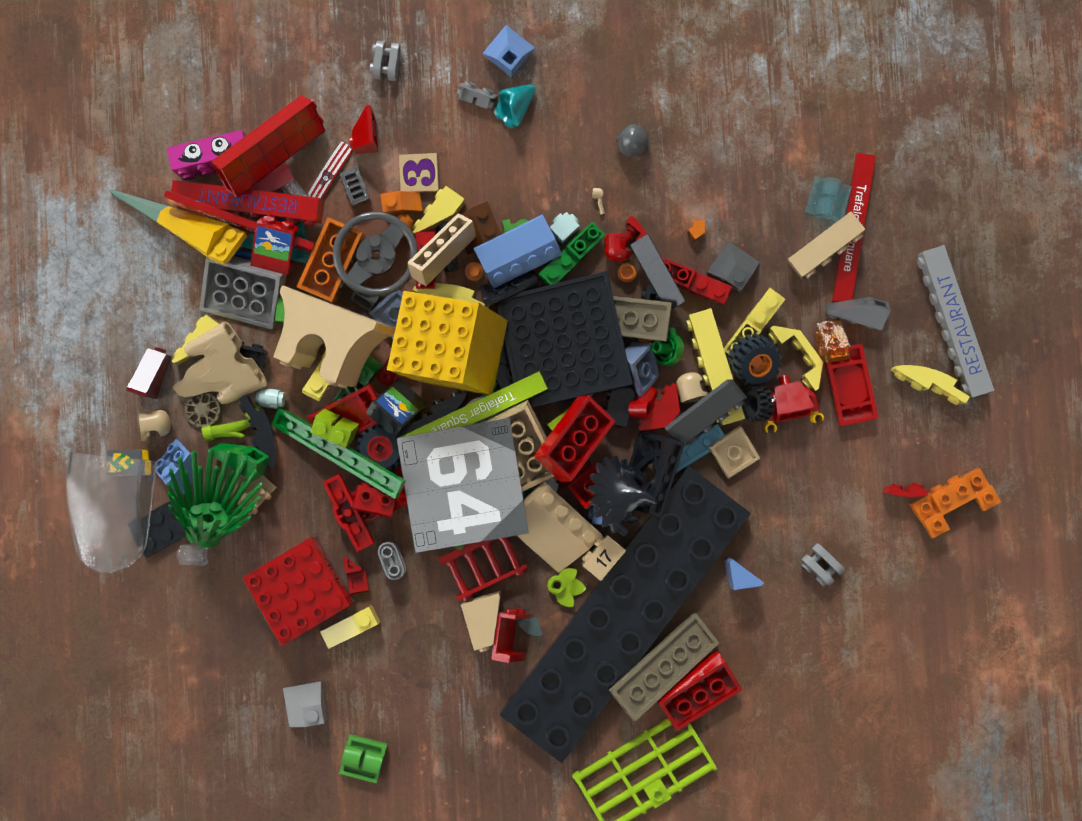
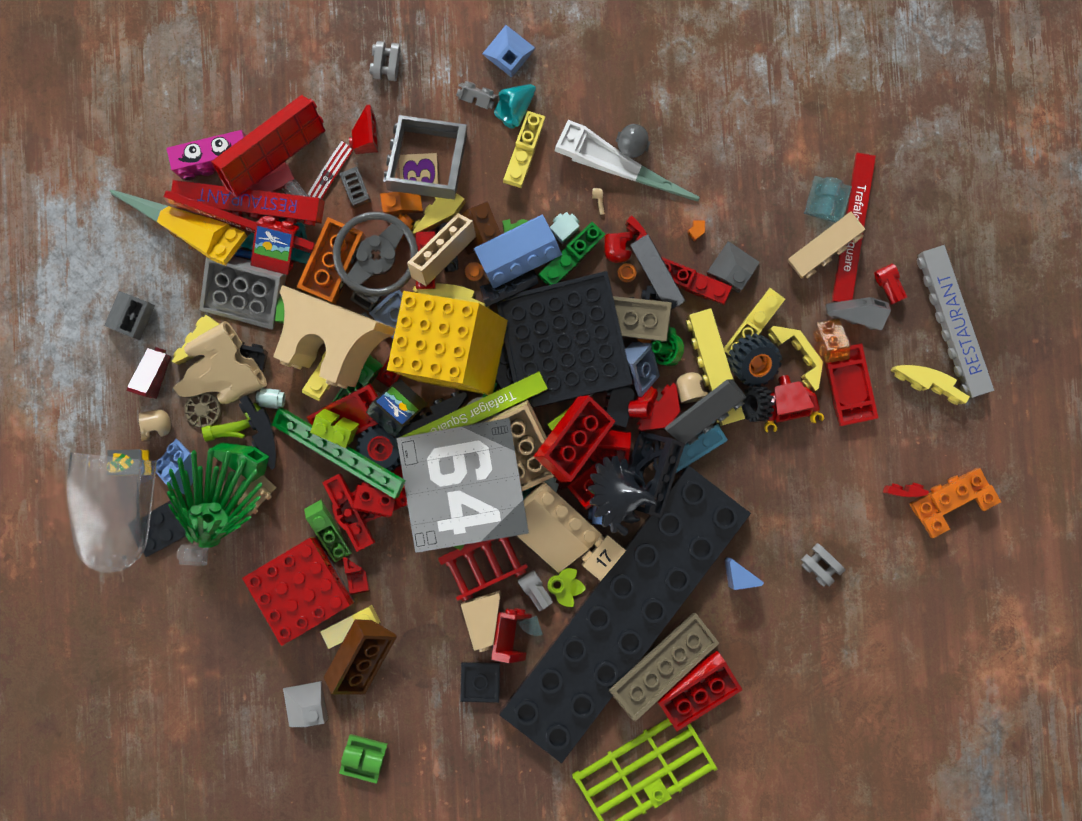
light grey brick [378,541,407,580] -> none
tan tile [708,426,760,479] -> none
none -> dark grey slope [104,291,155,340]
none -> bright green slope [304,500,352,562]
none -> reddish brown slope [324,619,397,695]
none -> dark grey window [383,115,467,200]
none -> black plate [460,662,500,703]
none -> light yellow slope [503,111,545,188]
none -> light grey piece [518,570,553,611]
none -> white plate [555,120,700,201]
none -> red slope [589,430,631,465]
none -> red piece [874,263,907,305]

